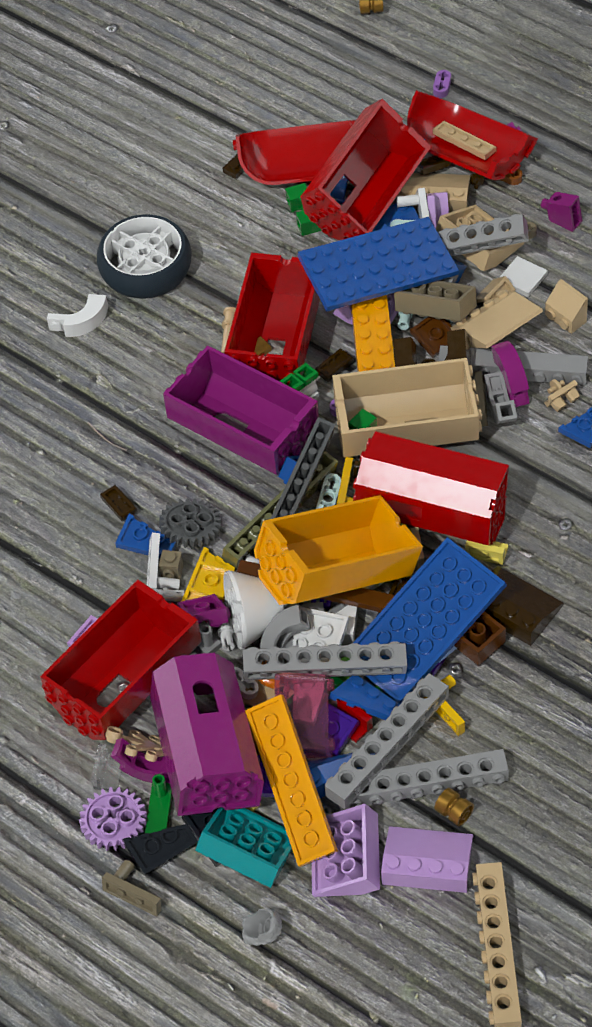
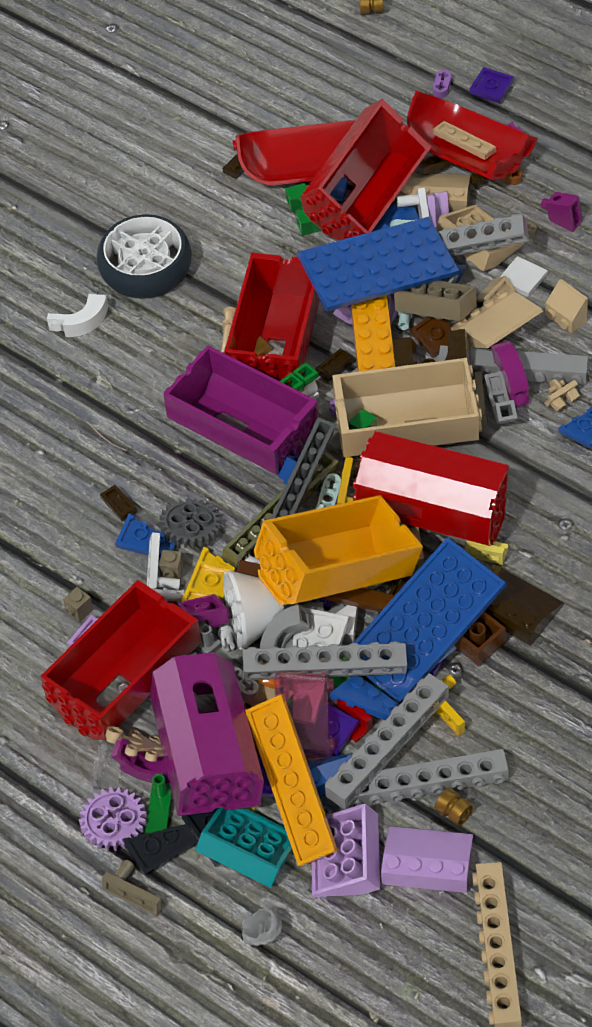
none -> dark tan brick [63,587,93,623]
none -> dark purple plate [469,67,514,103]

